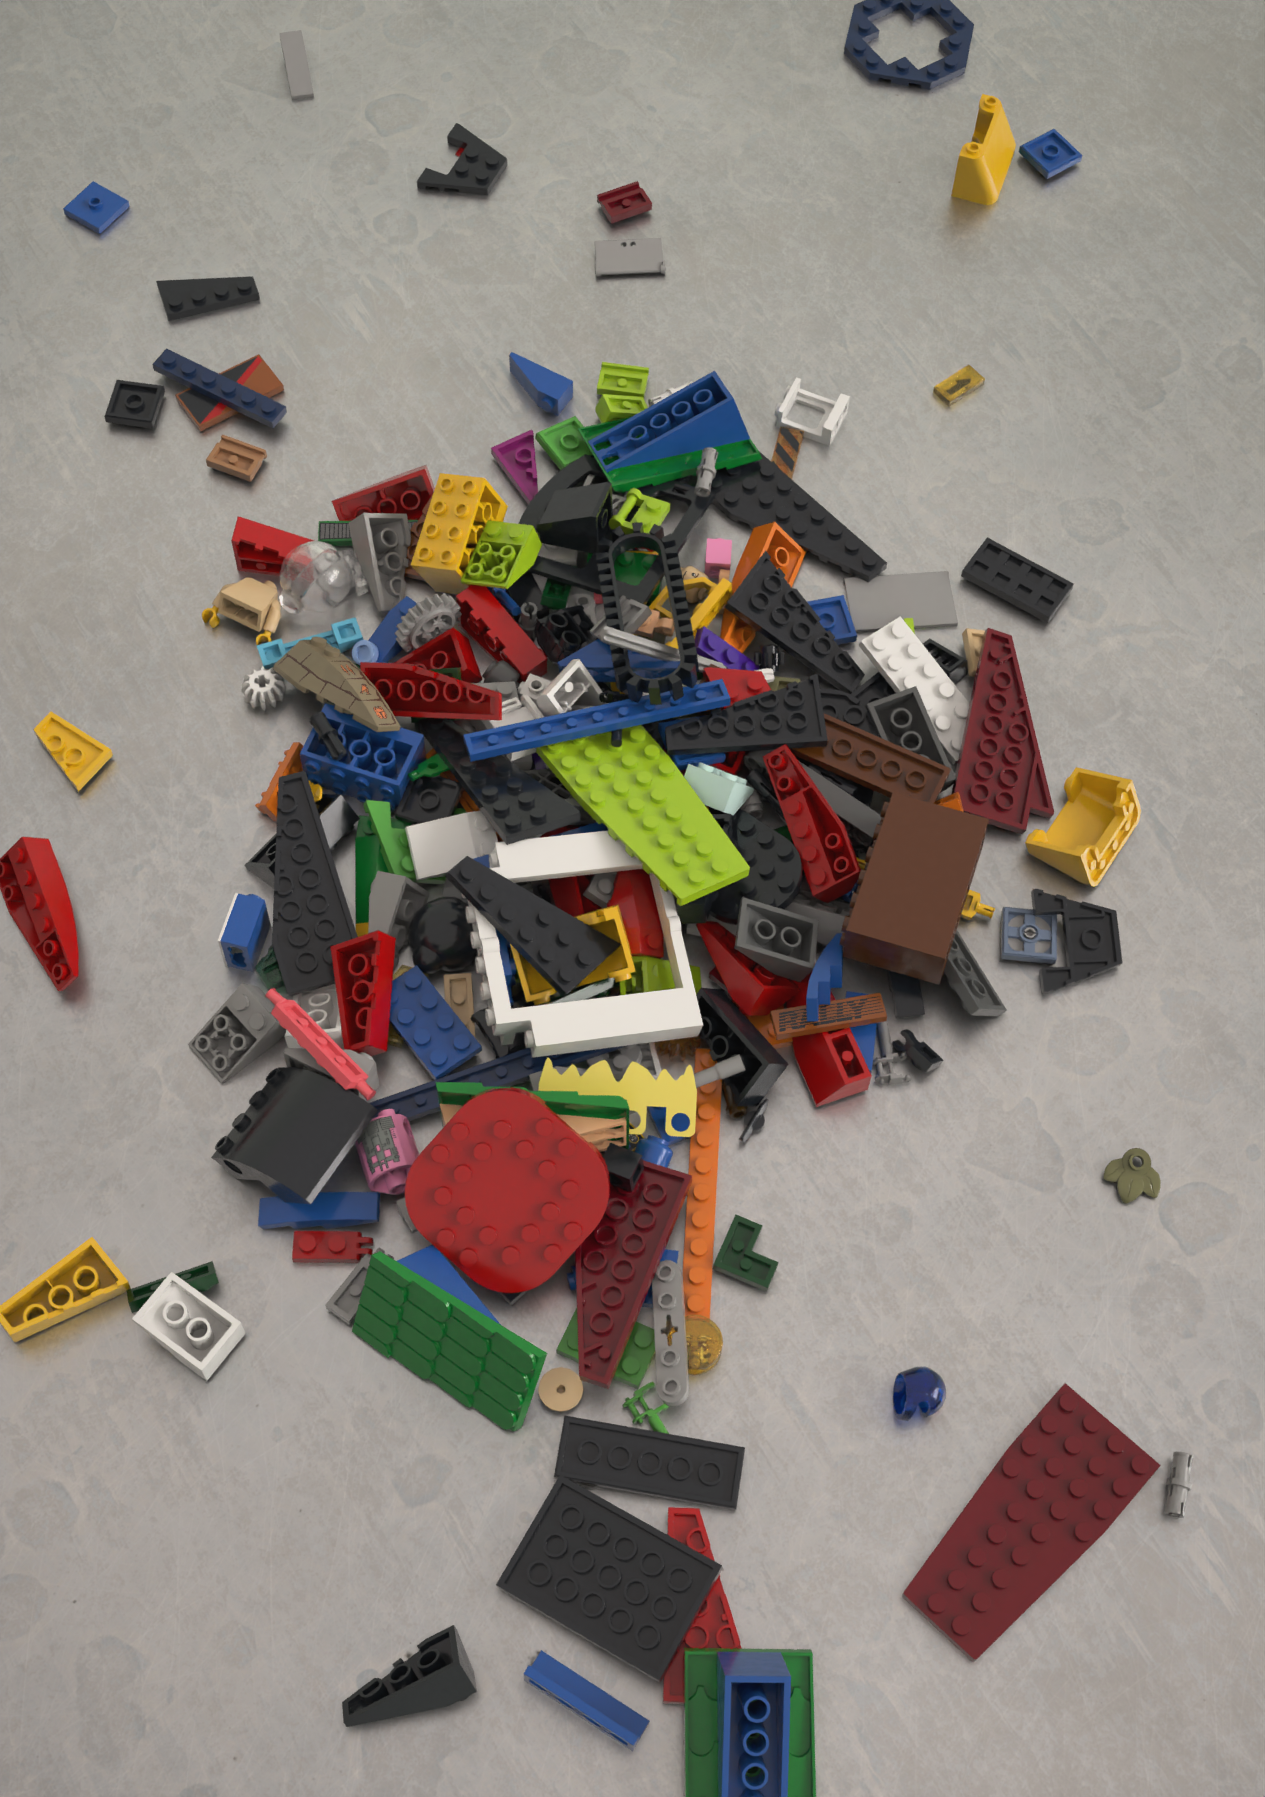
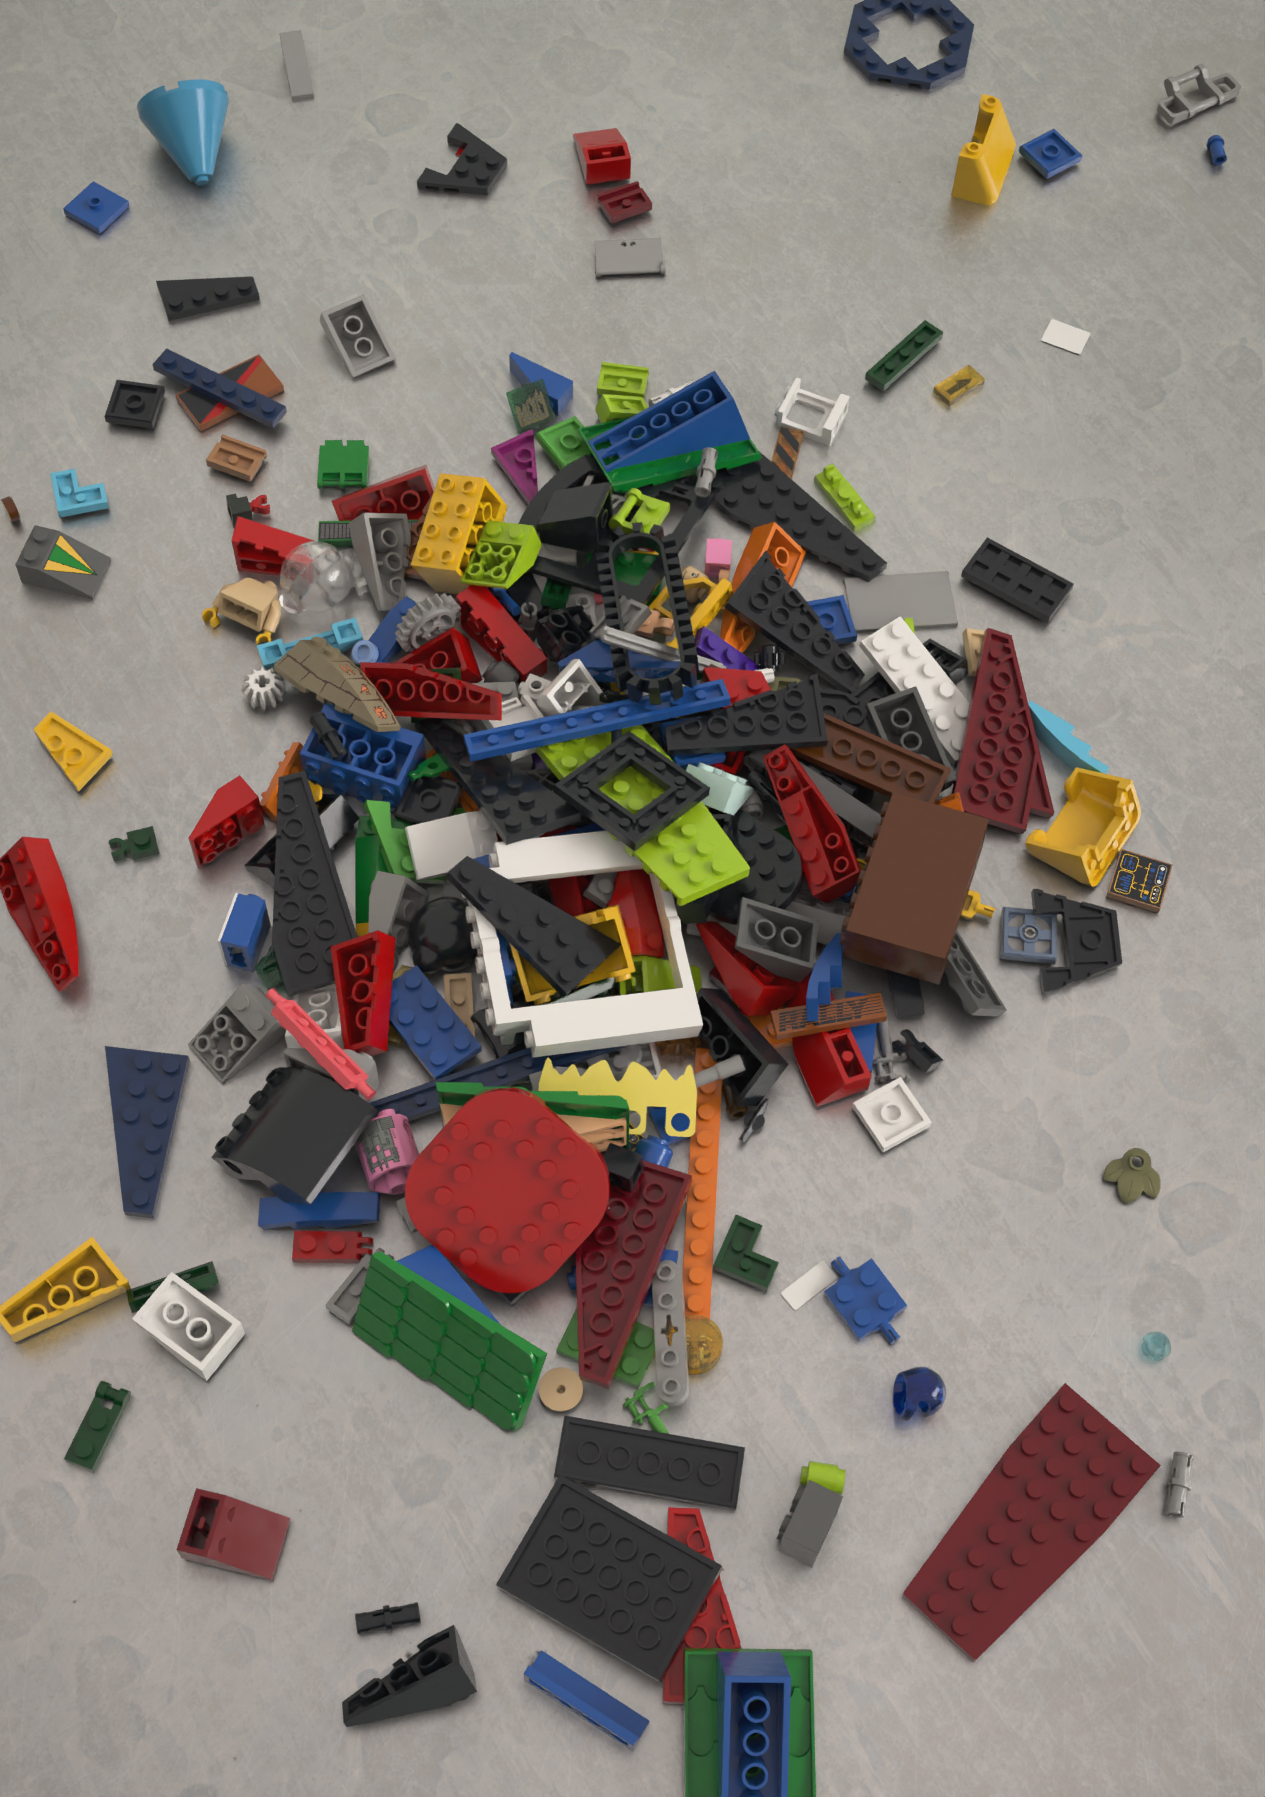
none -> reddish brown tile [1,496,20,523]
none -> dark grey slope [15,525,111,600]
none -> medium azure plate [50,469,109,518]
none -> dark green plate [64,1380,131,1473]
none -> dark blue wing [105,1046,190,1218]
none -> dark green plate [109,826,160,861]
none -> dark azure cone [137,79,229,186]
none -> dark red slope [176,1488,290,1580]
none -> red slope [188,775,265,868]
none -> pearl dark grey piece [226,493,270,528]
none -> green plate [317,440,369,489]
none -> light grey slope [320,294,396,378]
none -> black pin [355,1602,421,1635]
none -> piece [506,379,556,433]
none -> black plate [554,731,710,851]
none -> red slope [573,128,631,185]
none -> dark grey brick [776,1480,843,1568]
none -> white sticker [781,1261,837,1310]
none -> lime brick [800,1461,846,1495]
none -> lime plate [814,463,876,532]
none -> blue plate [824,1256,907,1344]
none -> white plate [852,1077,932,1153]
none -> dark green plate [865,320,943,391]
none -> medium azure slope [1028,701,1109,774]
none -> white sticker [1041,319,1091,354]
none -> black tile [1106,849,1173,913]
none -> clear light blue plate [1141,1332,1171,1361]
none -> light grey bar [1157,64,1241,124]
none -> blue pin [1206,135,1227,165]

